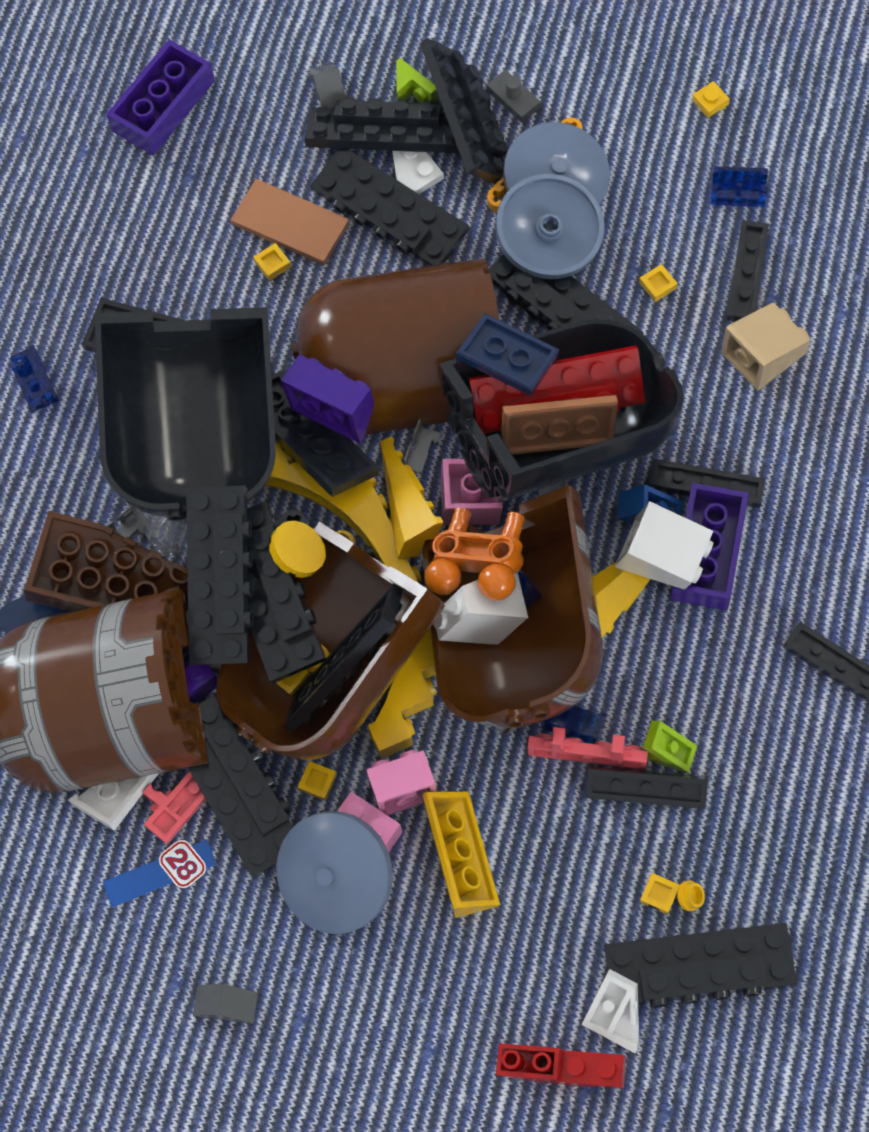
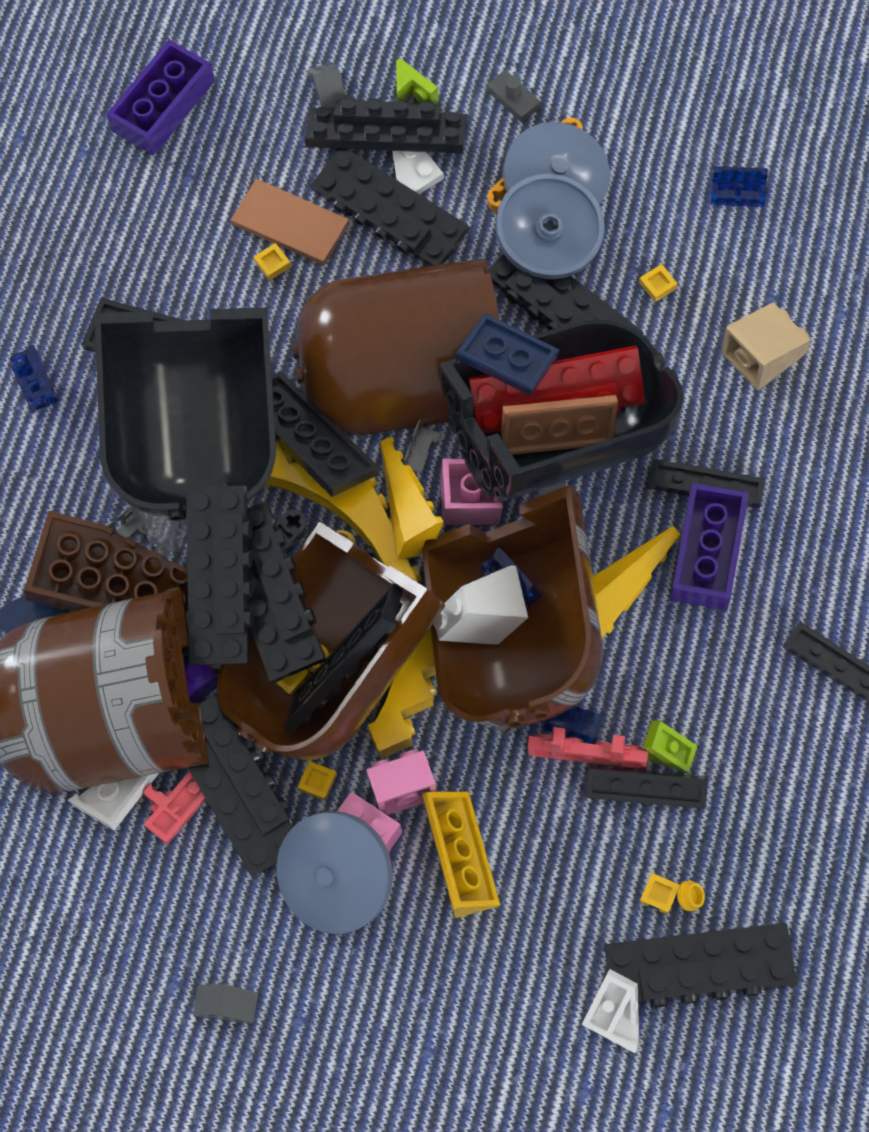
blue sticker [103,839,217,908] -> none
yellow tile [269,521,326,578] -> none
dark purple slope [281,354,375,444] -> none
black plate [420,38,507,184] -> none
orange piece [425,507,525,601] -> none
red slope [496,1043,626,1089] -> none
white slope [614,501,714,589] -> none
blue slope [618,484,683,525] -> none
yellow plate [692,81,730,118] -> none
black plate [727,220,769,321] -> none

